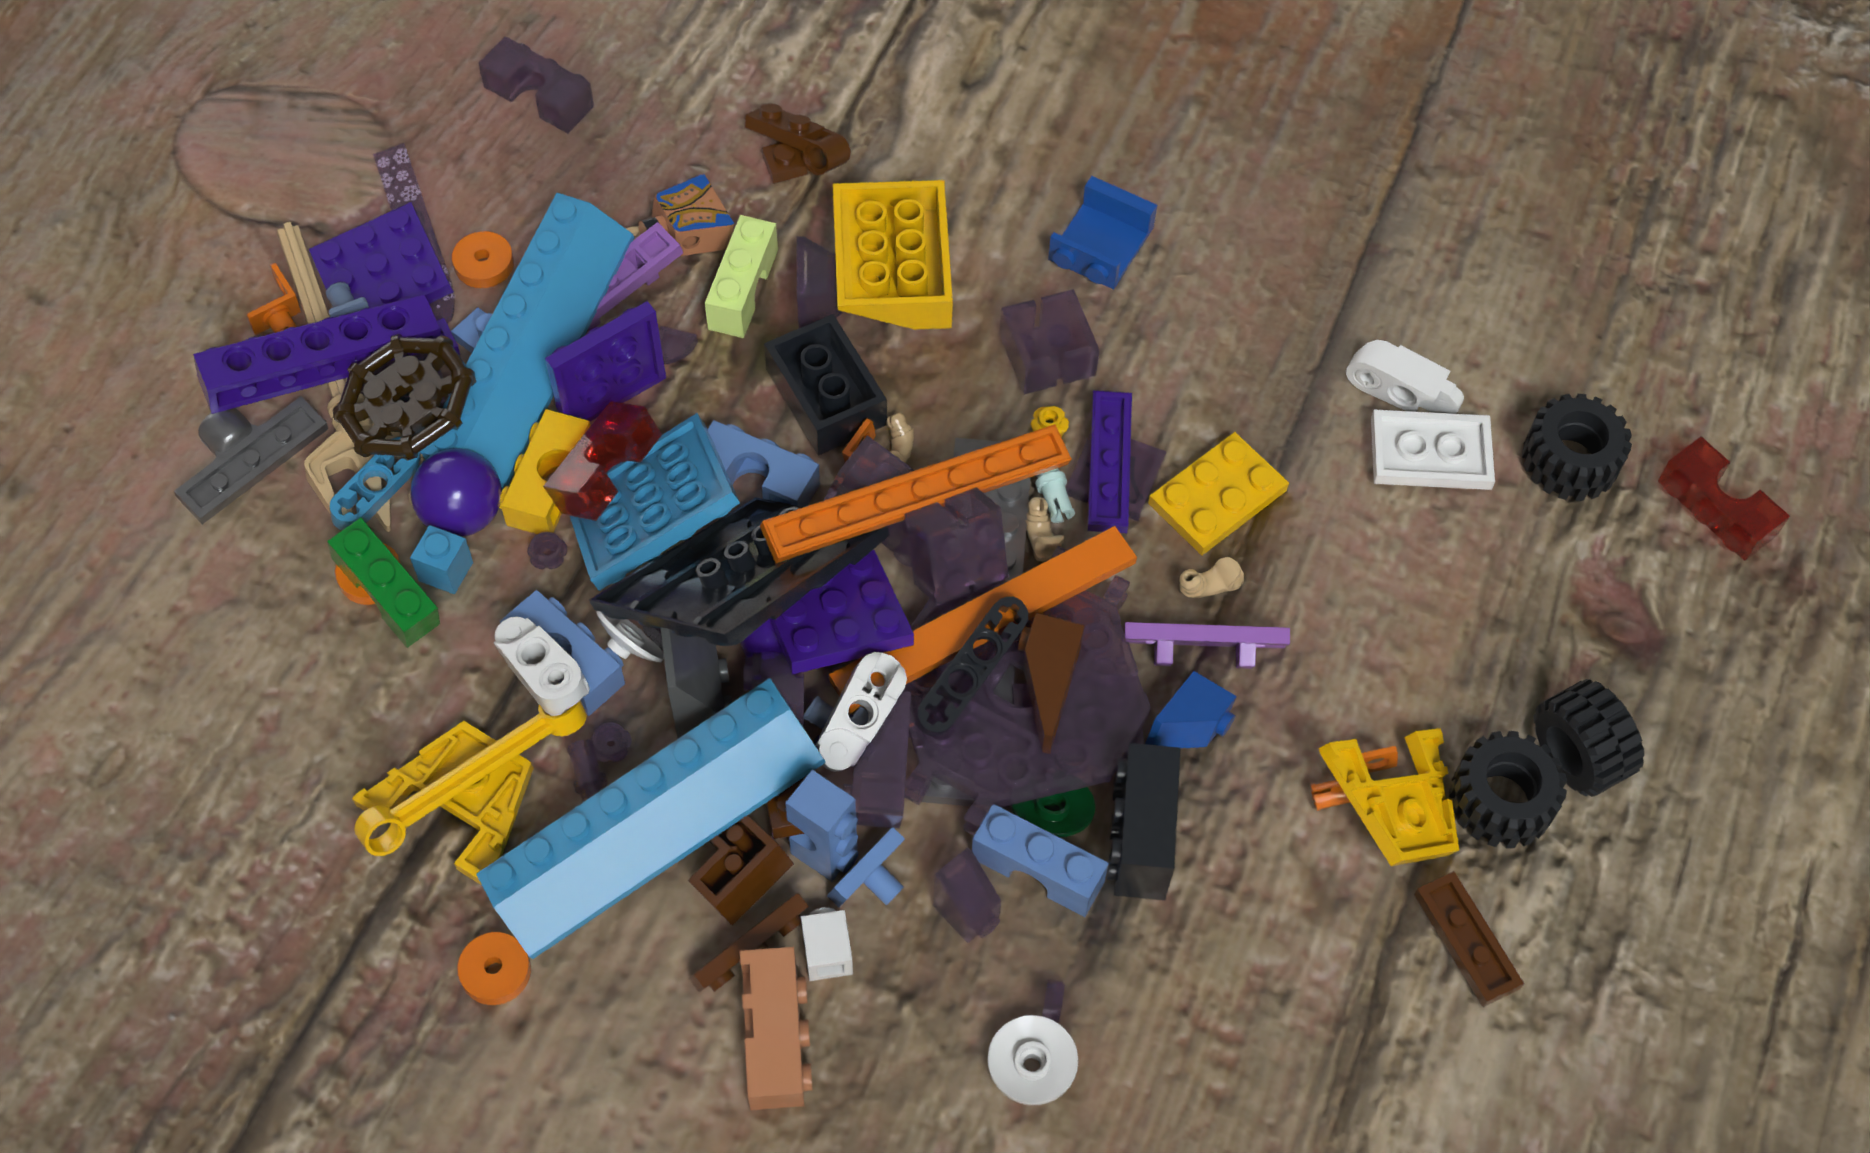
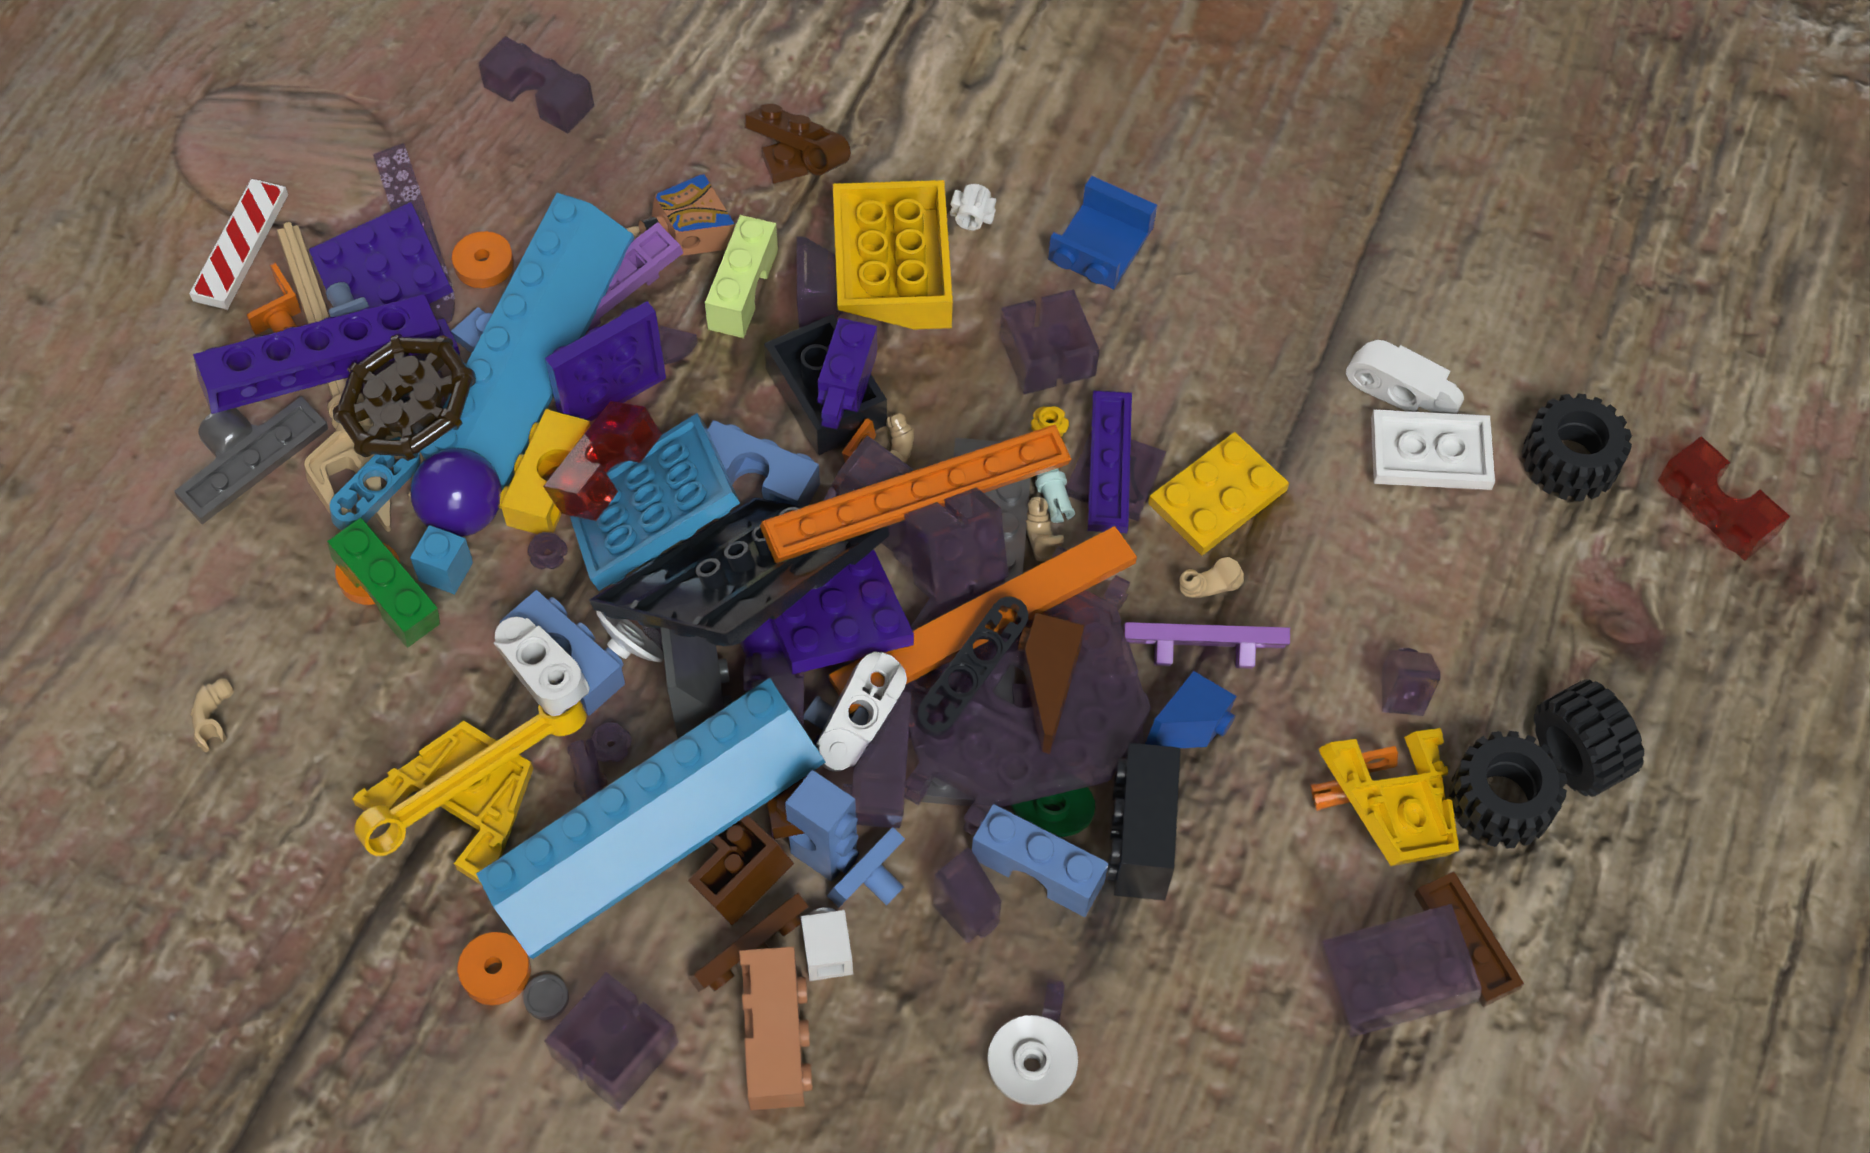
none -> white tile [189,179,288,310]
none -> tan piece [190,678,234,752]
none -> flat silver piece [523,974,569,1020]
none -> clear purple piece [544,972,679,1112]
none -> dark purple hinge [817,318,877,429]
none -> white gear [950,184,996,230]
none -> clear purple brick [1322,904,1482,1038]
none -> slope [1382,648,1440,716]

